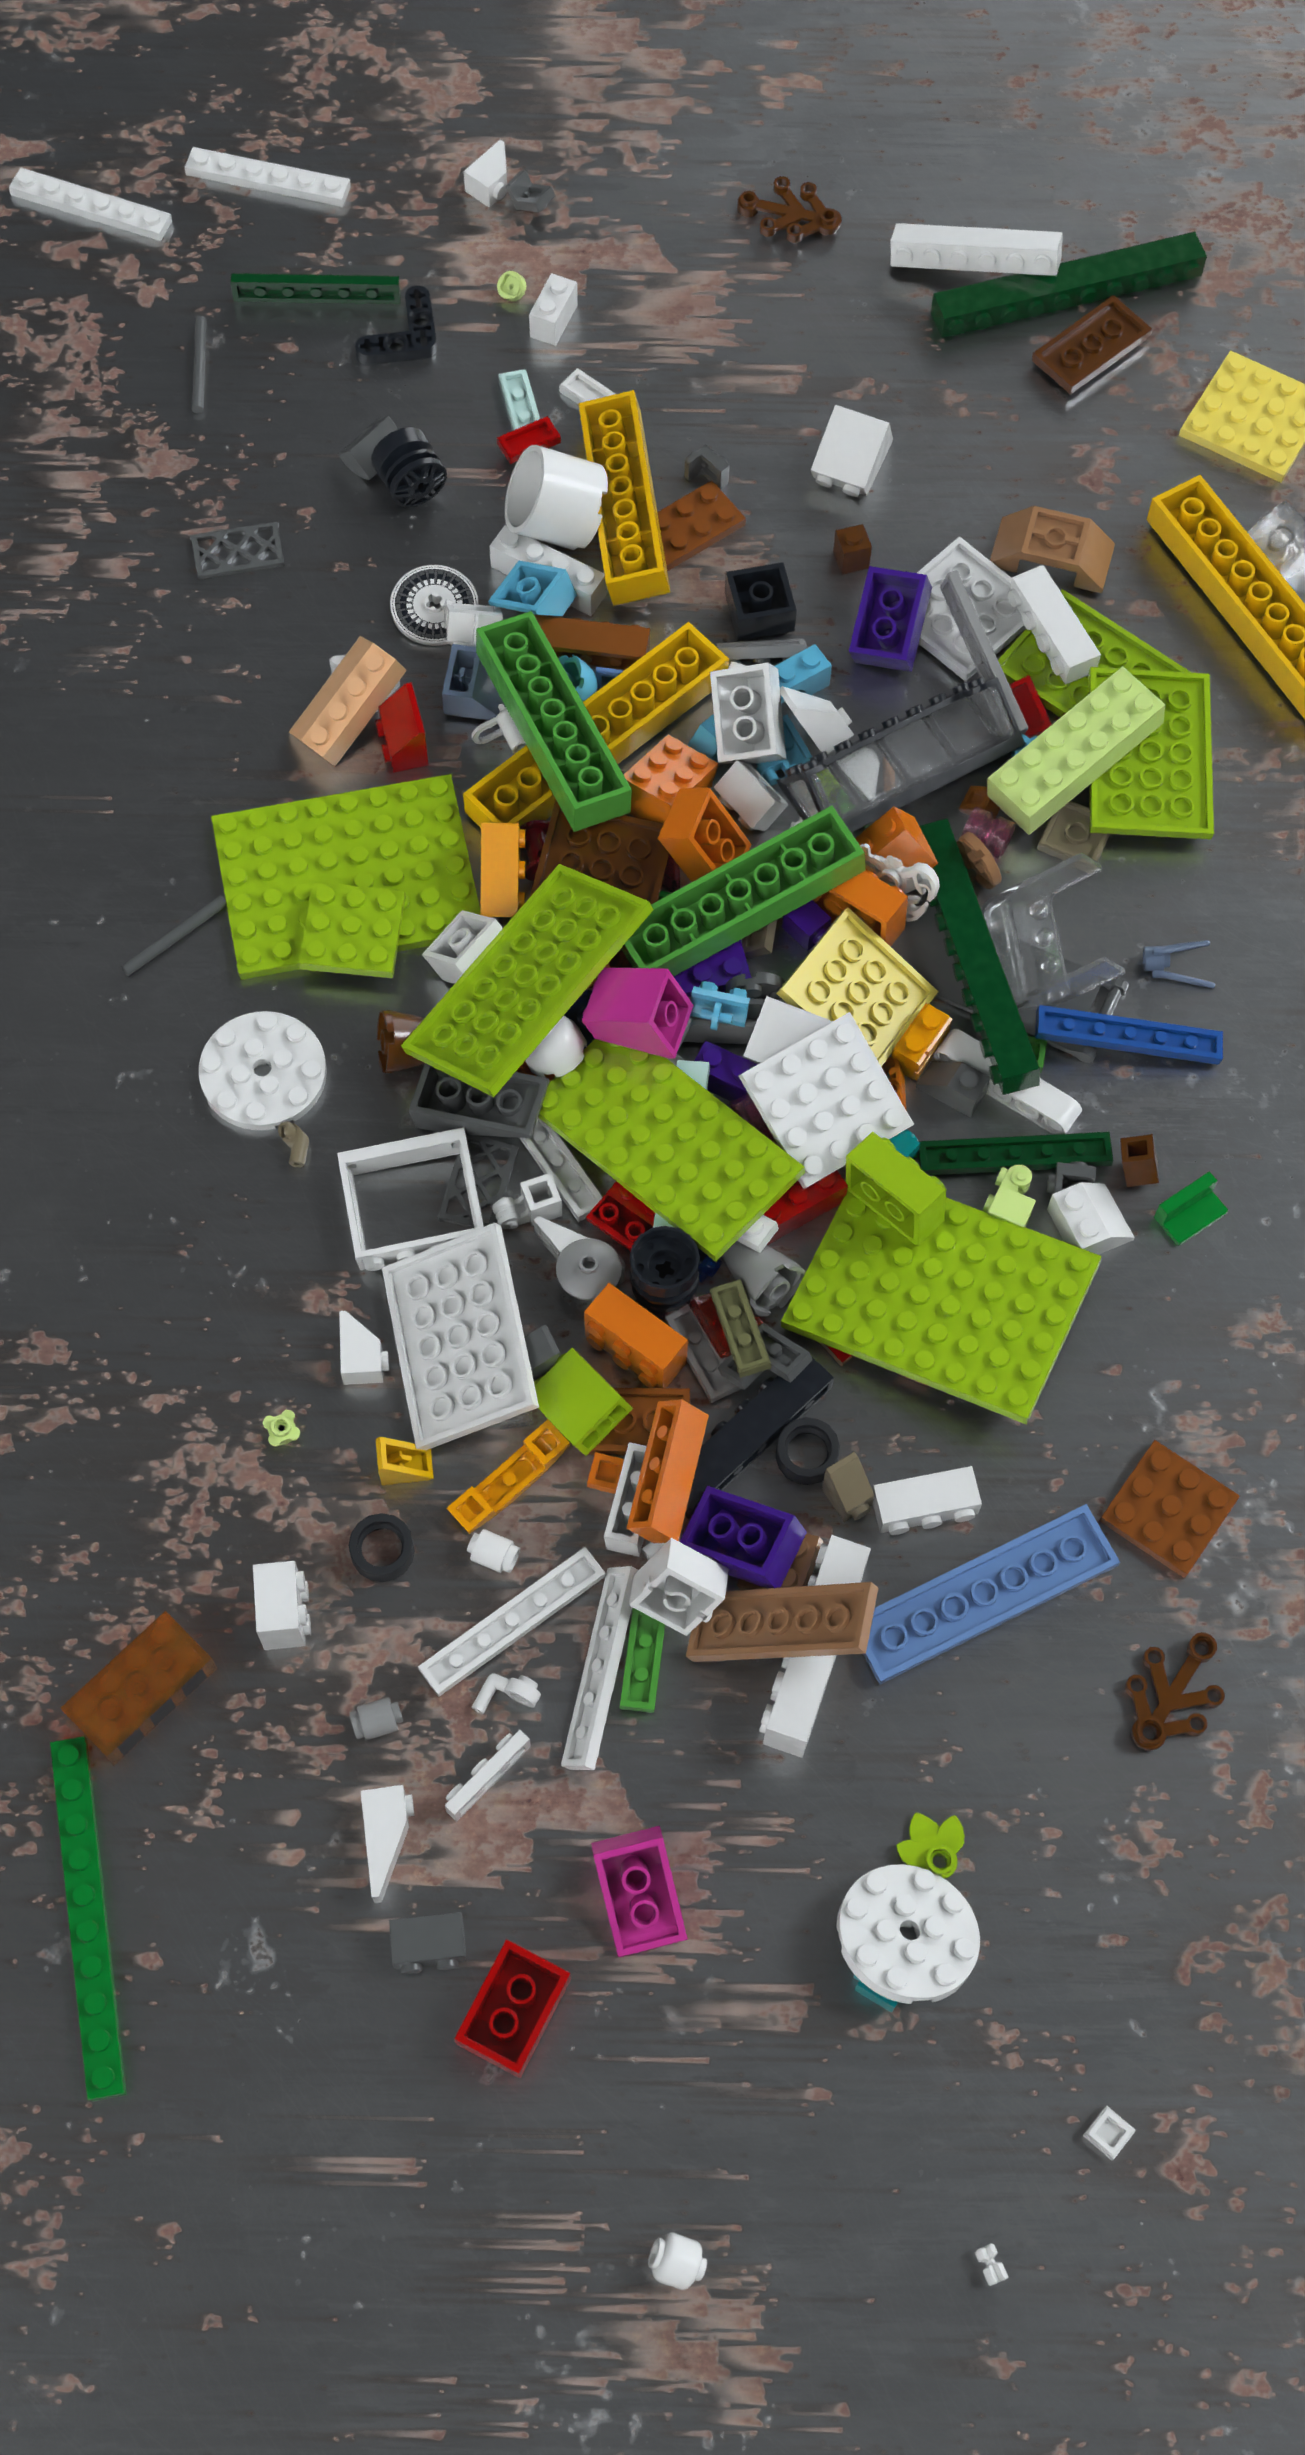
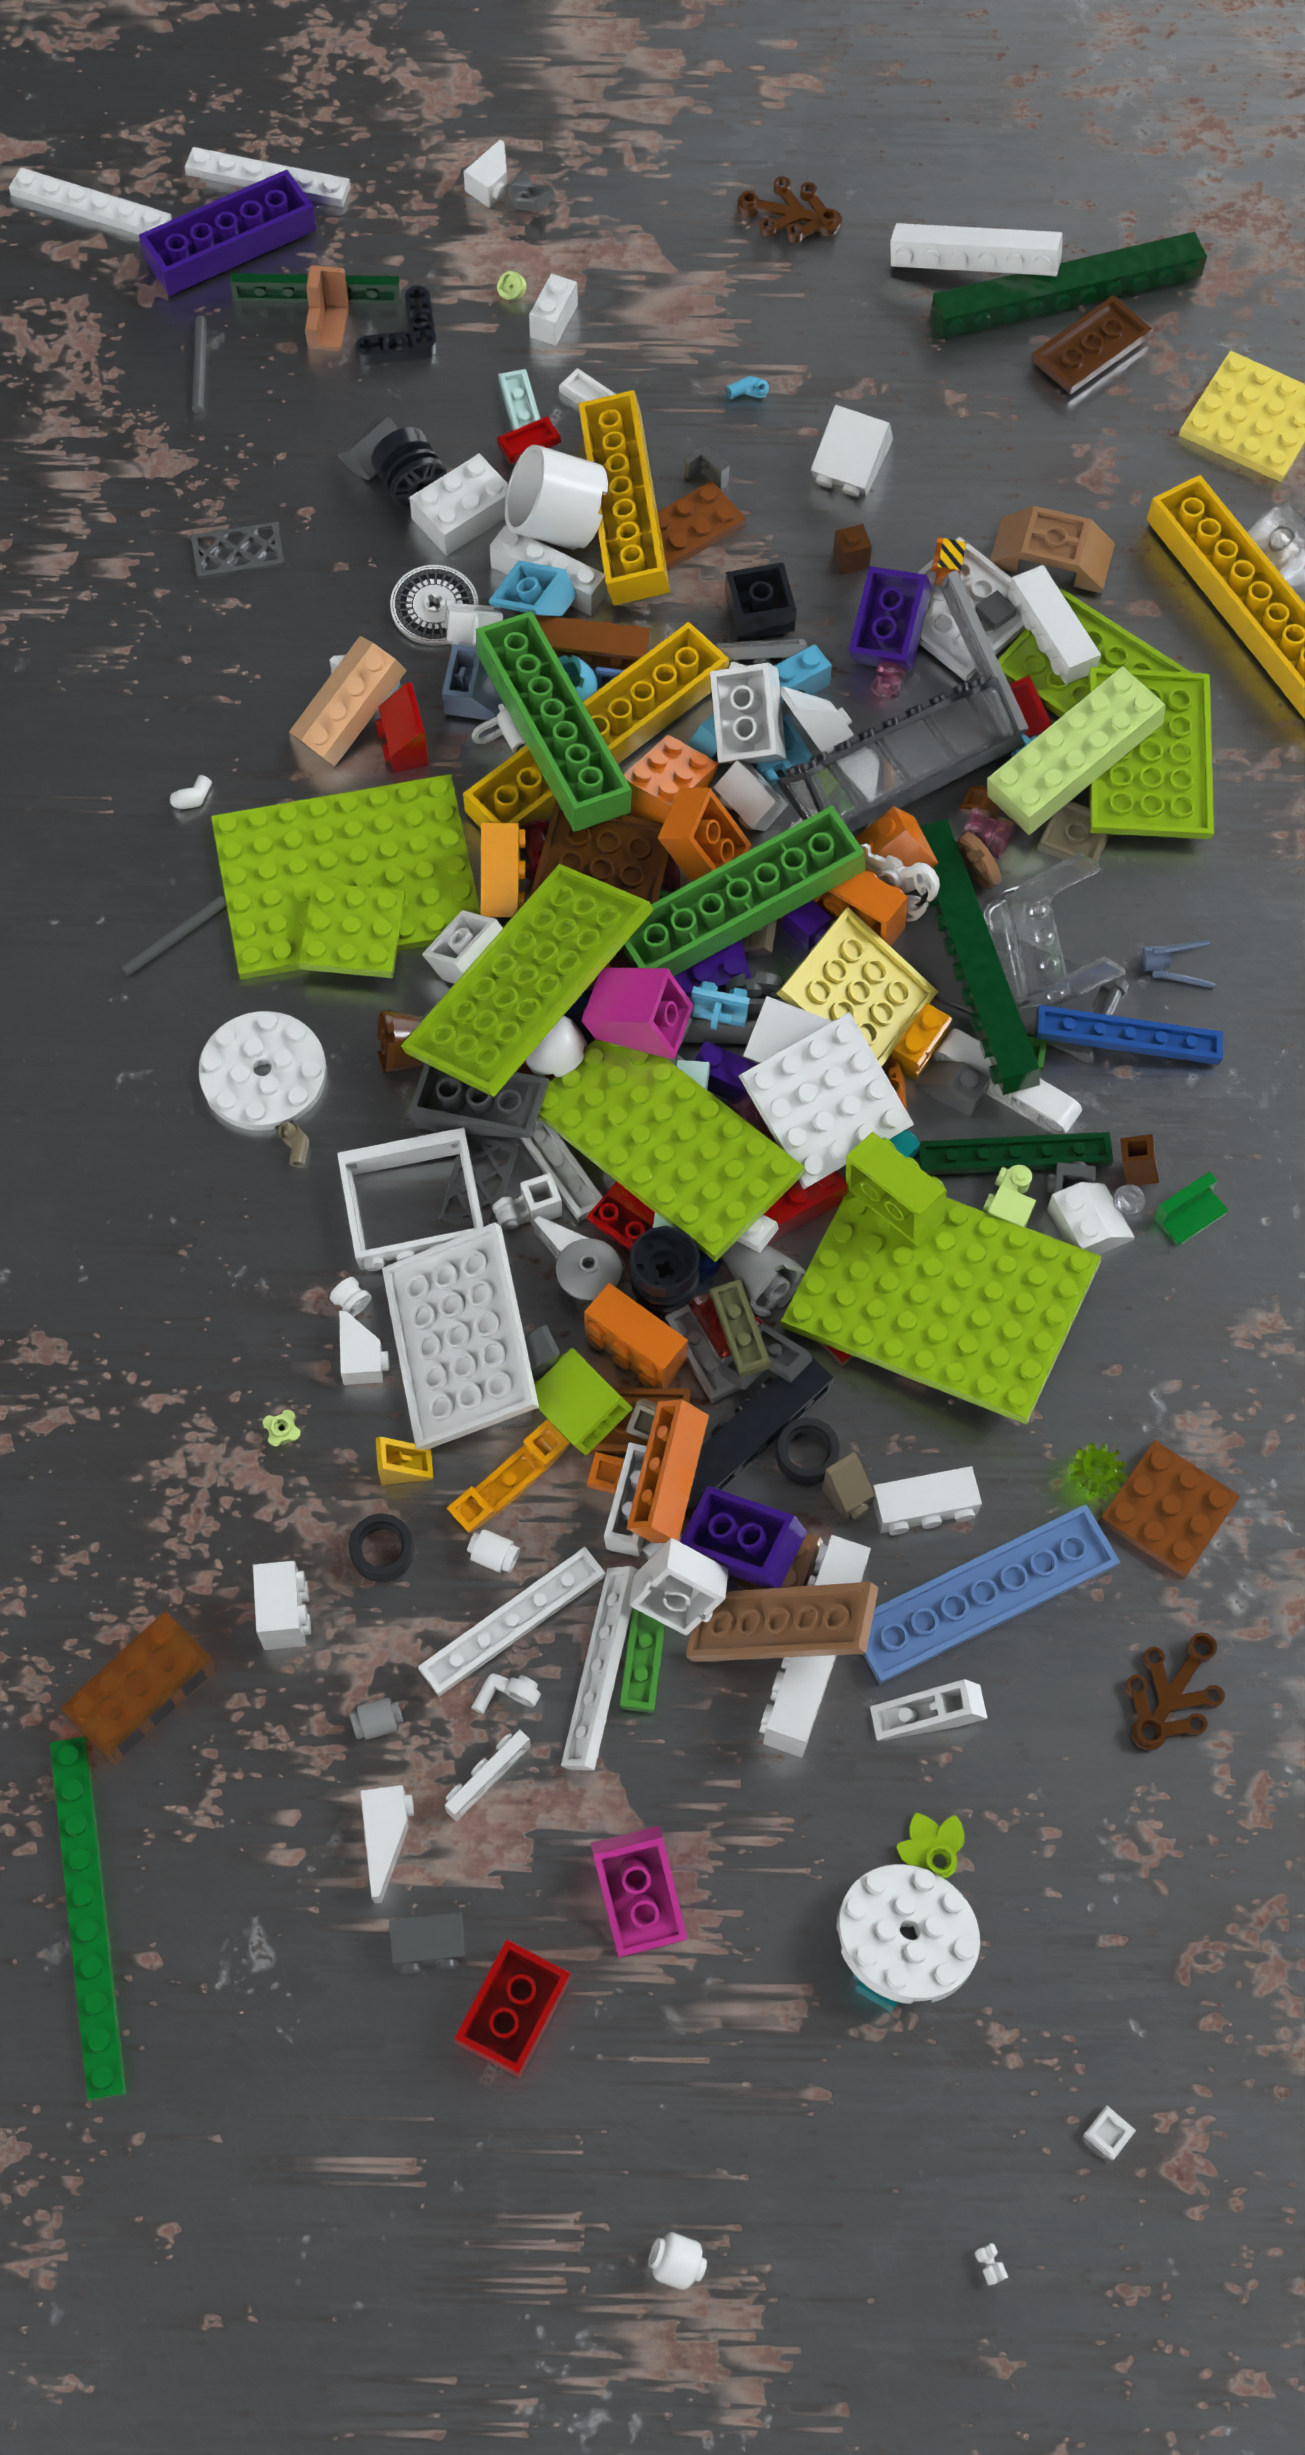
none -> dark purple brick [139,169,317,296]
none -> white arm [170,775,212,809]
none -> nougat panel [305,265,349,351]
none -> white wheel [329,1277,371,1317]
none -> white brick [410,453,509,556]
none -> dark tan slope [625,1398,657,1441]
none -> medium azure arm [726,376,769,399]
none -> white slope [870,1679,987,1741]
none -> clear pink wheel [871,662,906,699]
none -> brick [931,537,967,586]
none -> dark grey tile [975,590,1017,631]
none -> clear neon green gear [1069,1442,1127,1500]
none -> clear plate [1113,1185,1145,1216]

